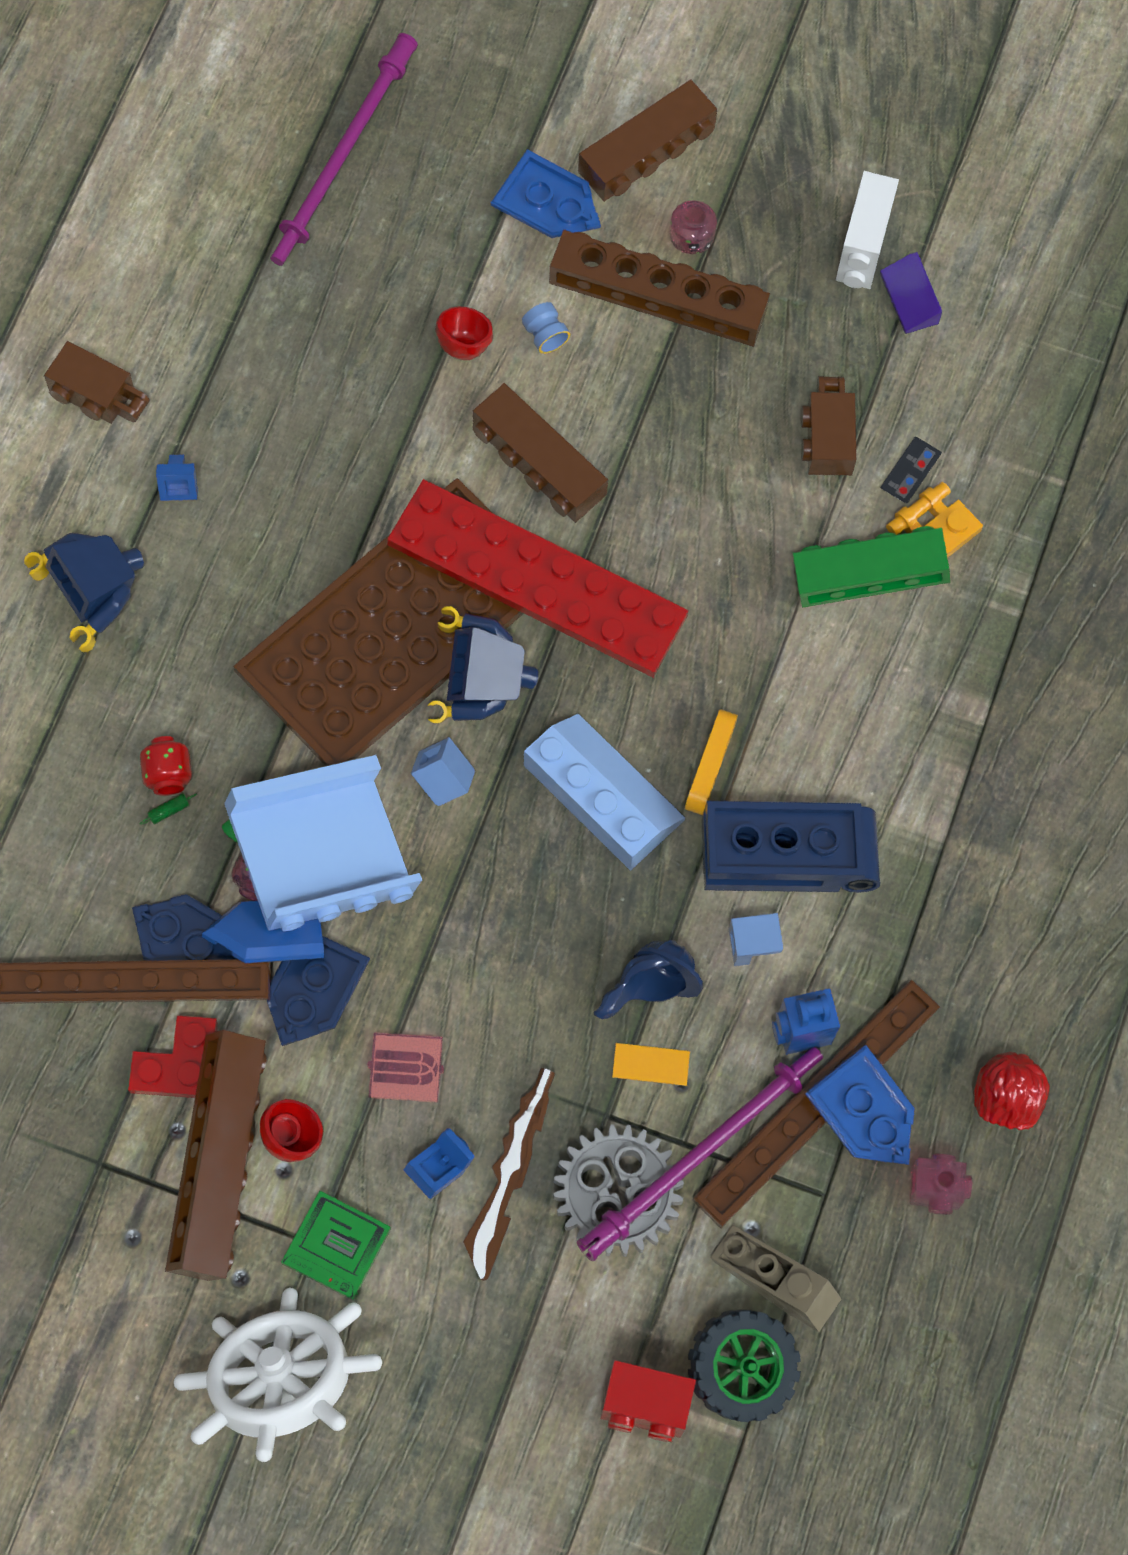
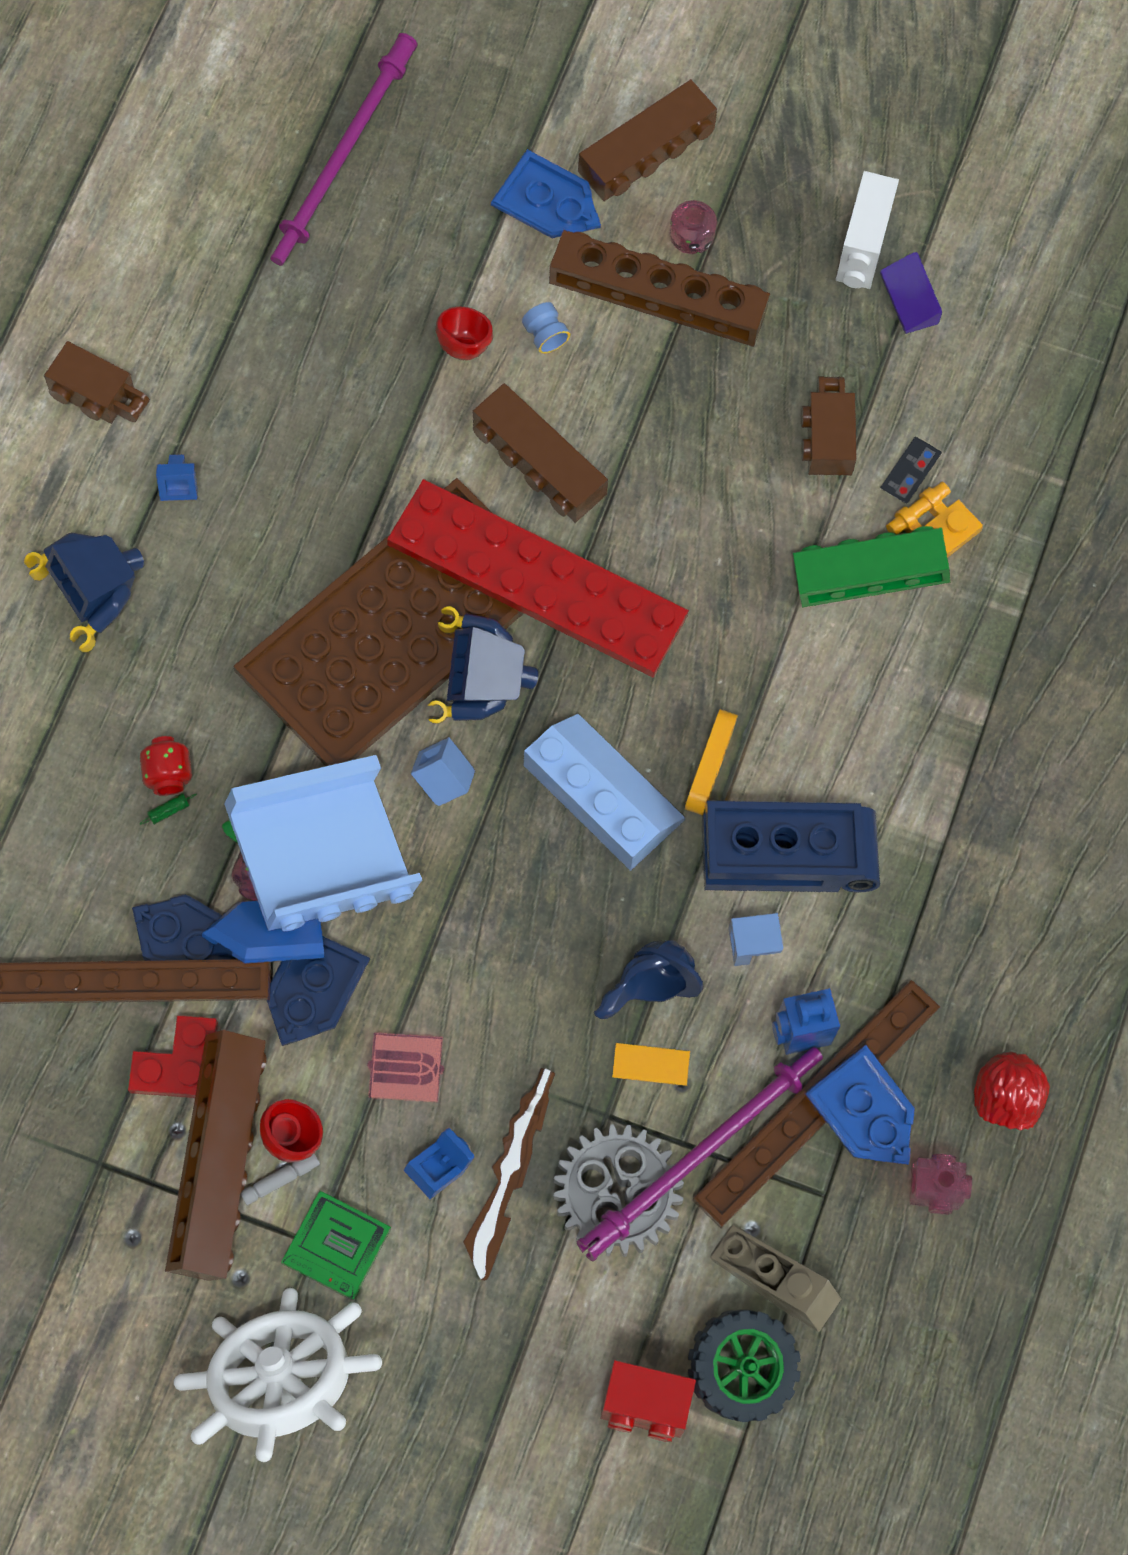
none -> light grey wheel [240,1154,320,1206]

